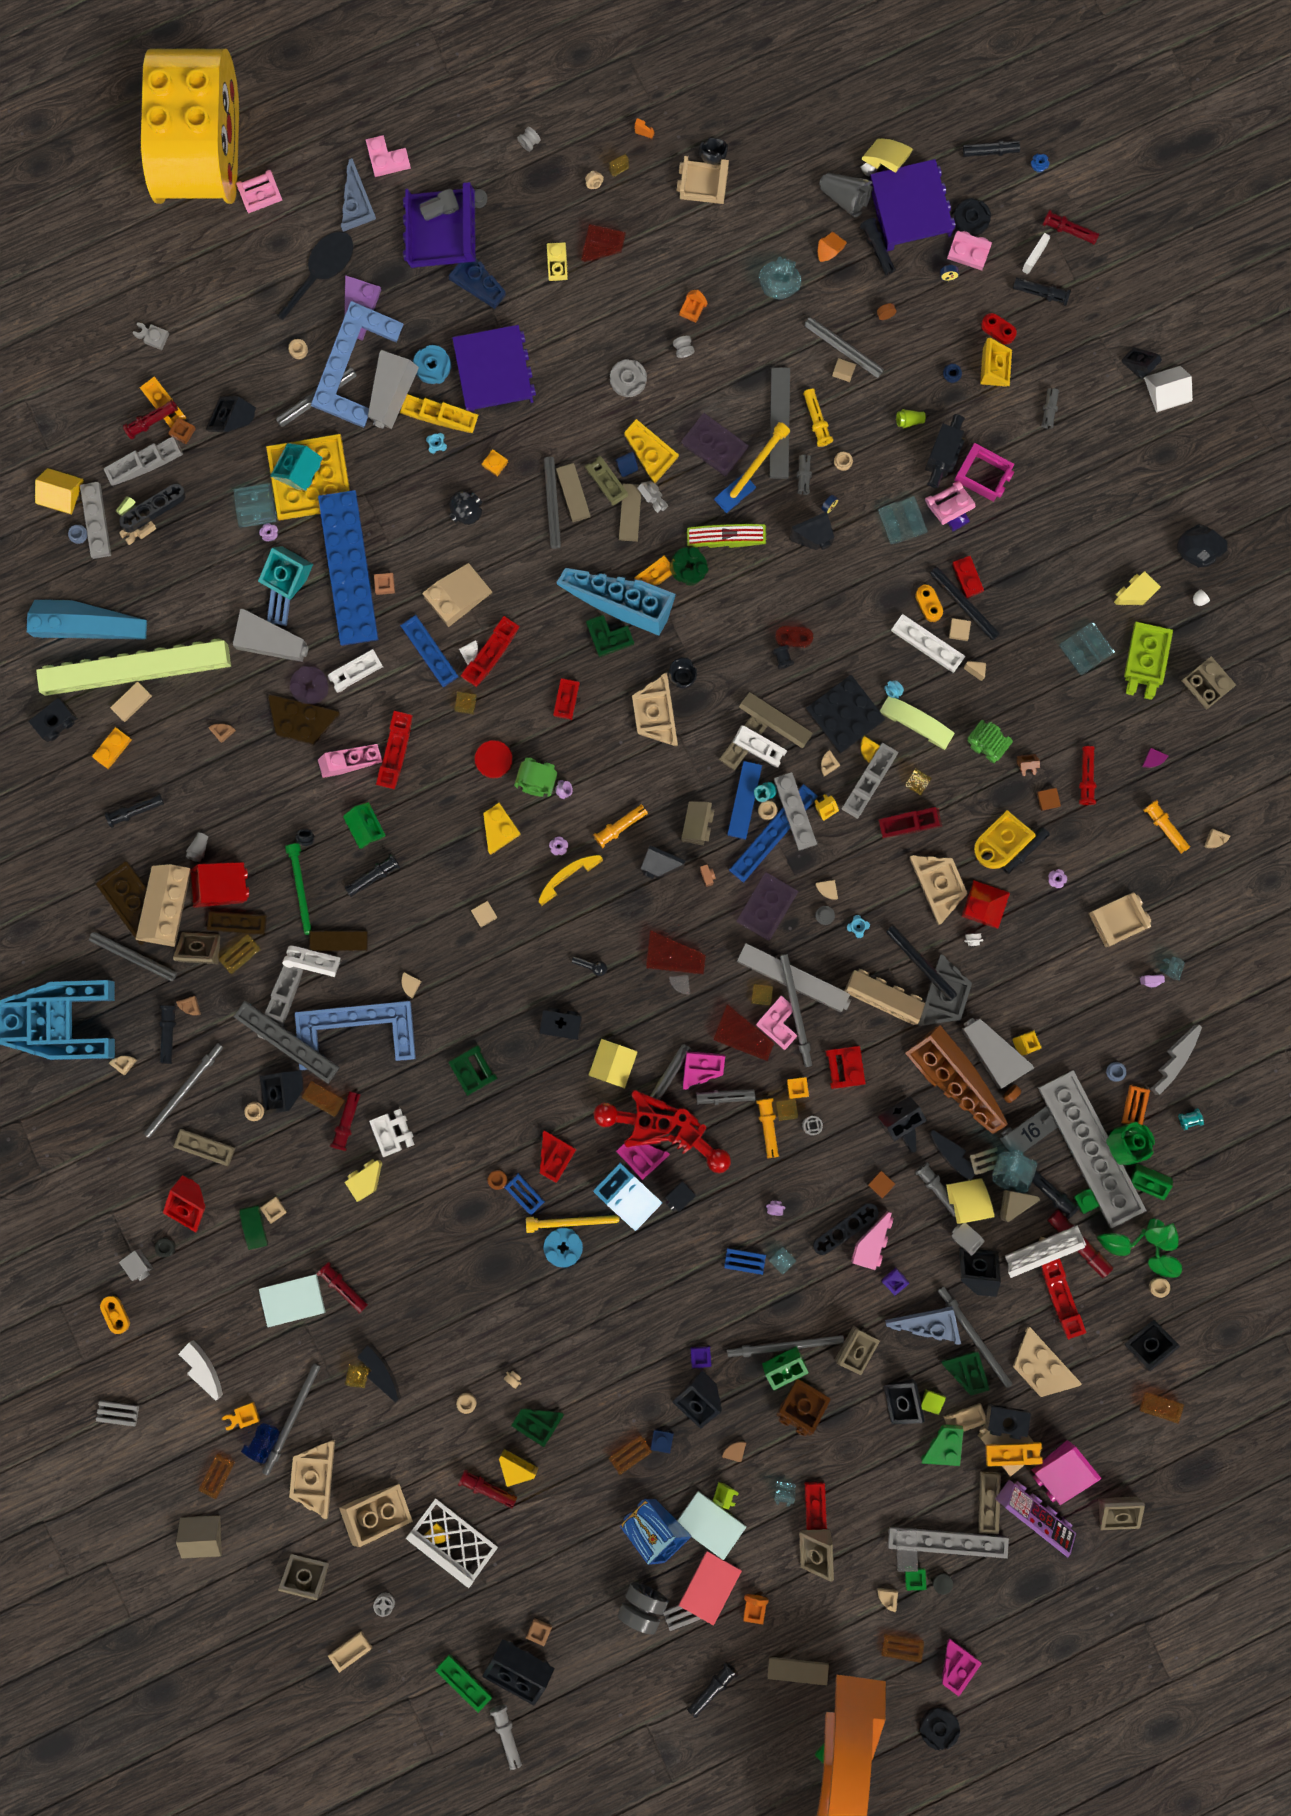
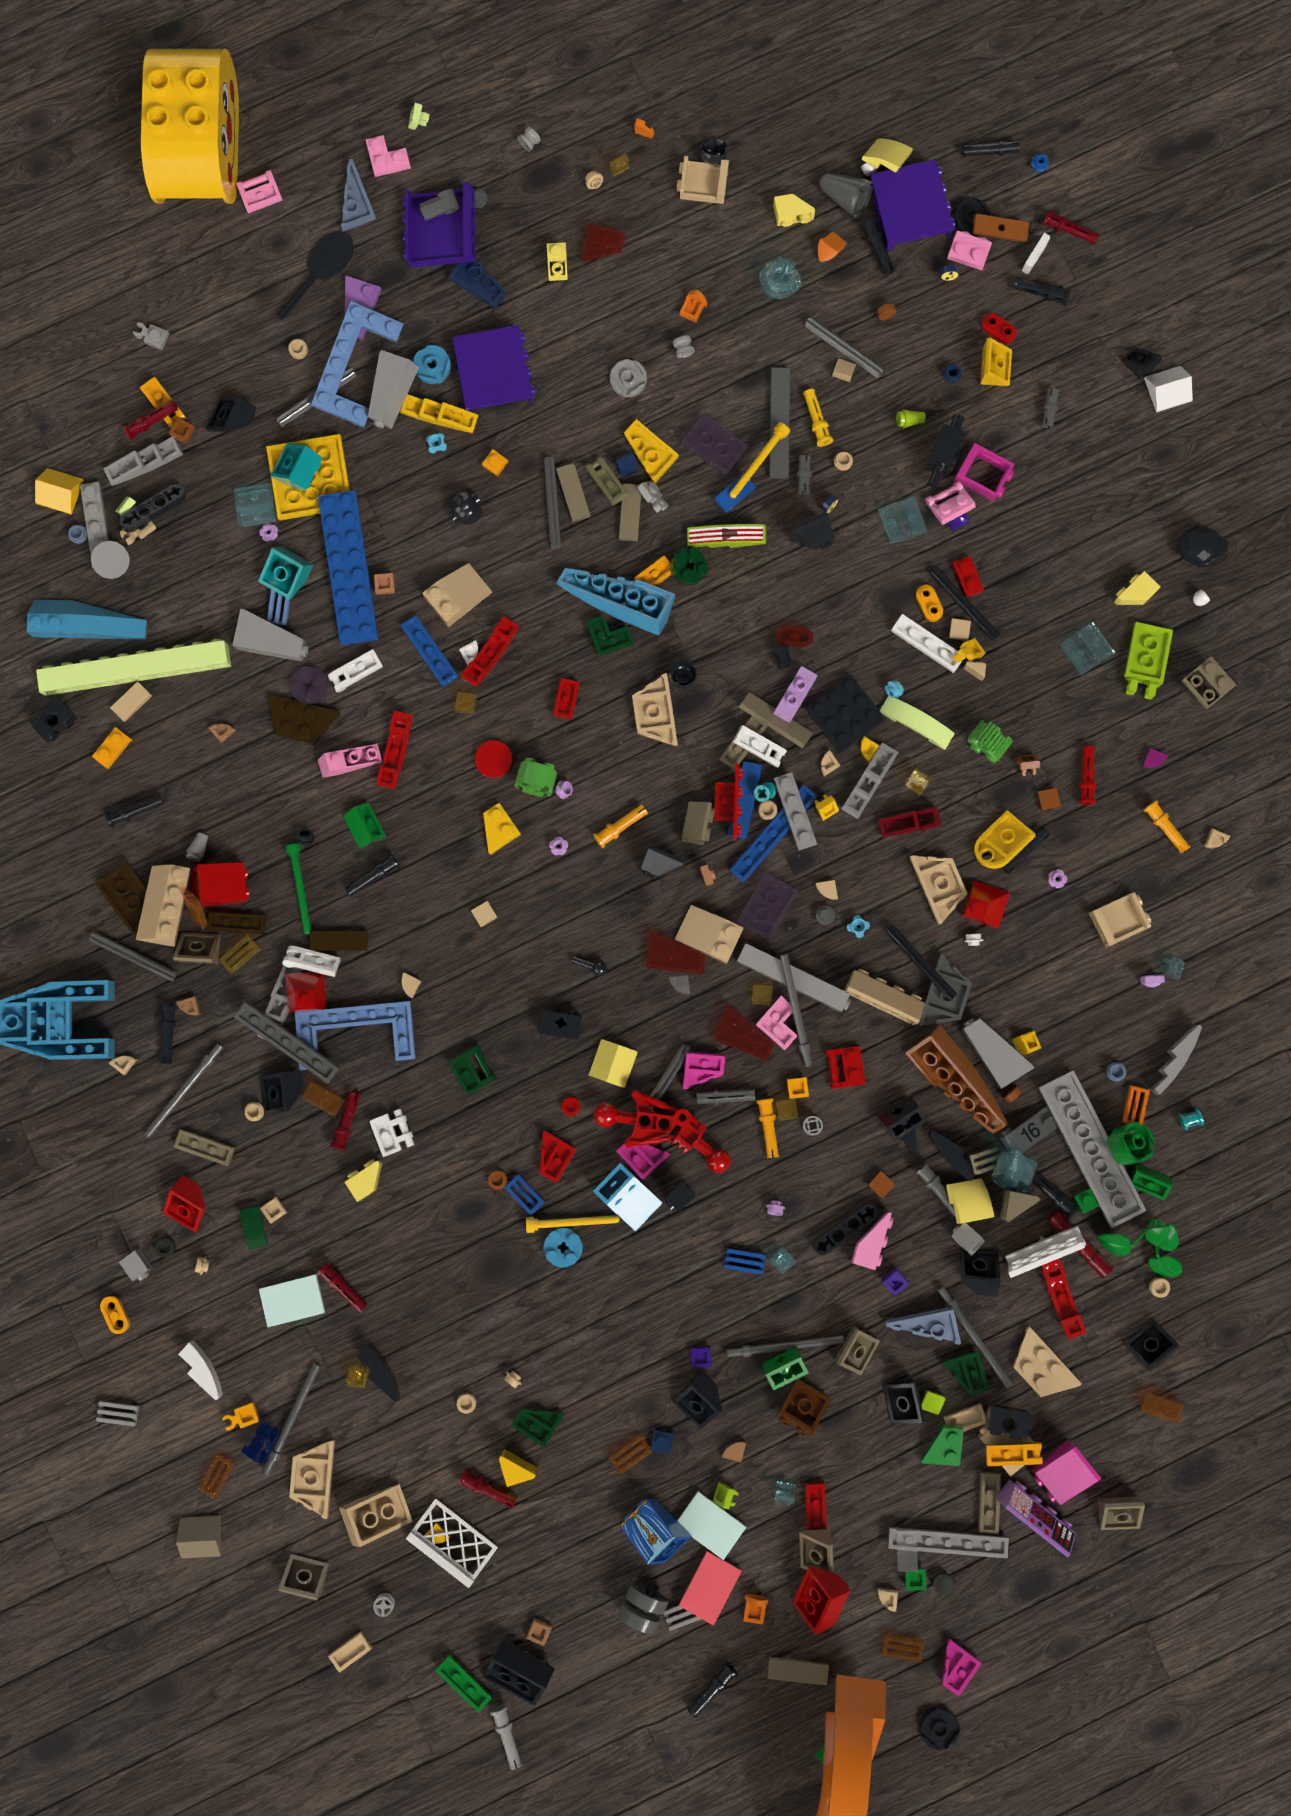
yellow slope [539,855,603,906] -> none
none -> light grey tile [91,541,130,579]
none -> clear orange tile [182,890,208,929]
none -> tan plate [194,1256,209,1275]
none -> red slope [285,972,327,1013]
none -> yellowish green tile [408,103,430,130]
none -> red tile [561,1097,581,1116]
none -> tan slope [675,905,743,964]
none -> red bracket [714,762,743,841]
none -> light yellow slope [773,194,815,227]
none -> lavender plate [774,666,818,723]
none -> red slope [793,1566,851,1635]
none -> yellow plate [952,638,985,663]
none -> dark orange tile [972,214,1029,243]

